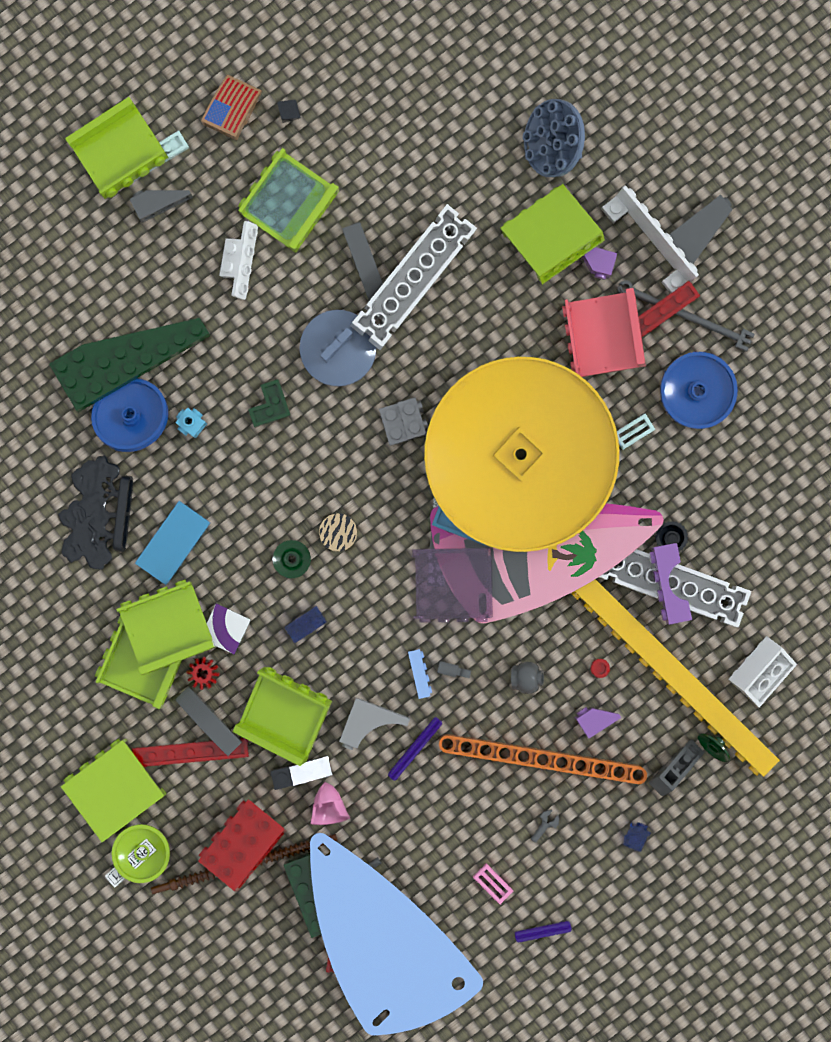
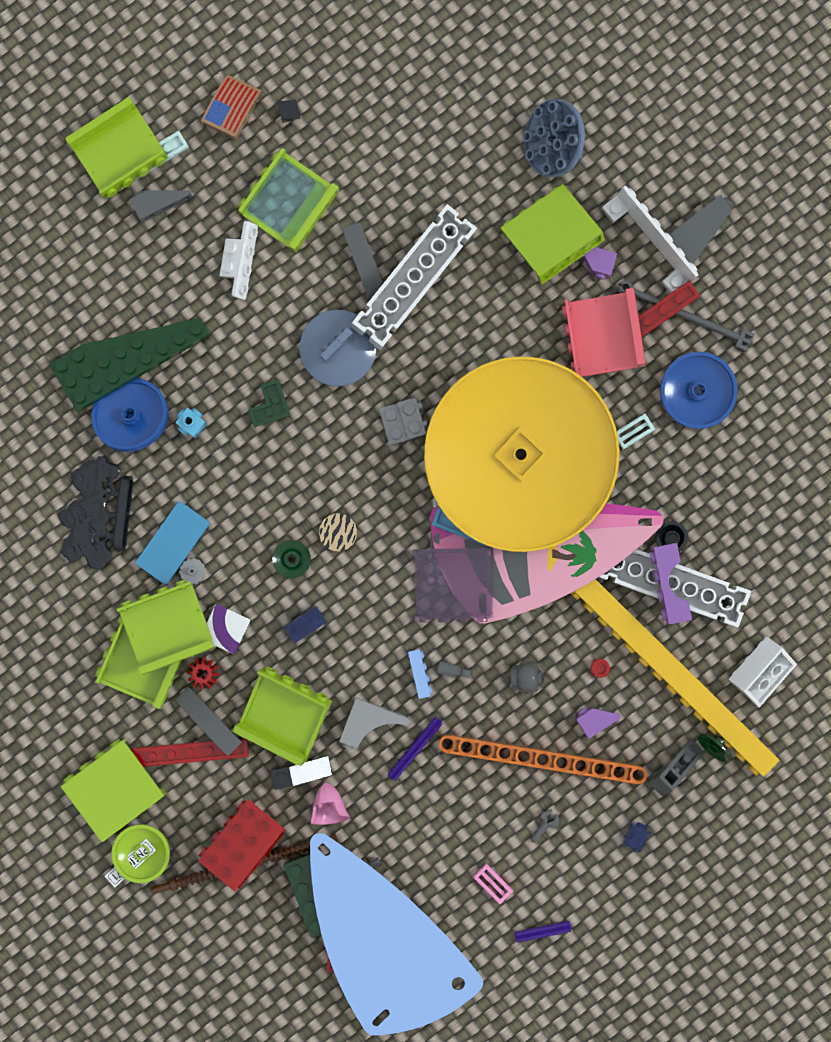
none -> light grey piece [179,558,206,584]

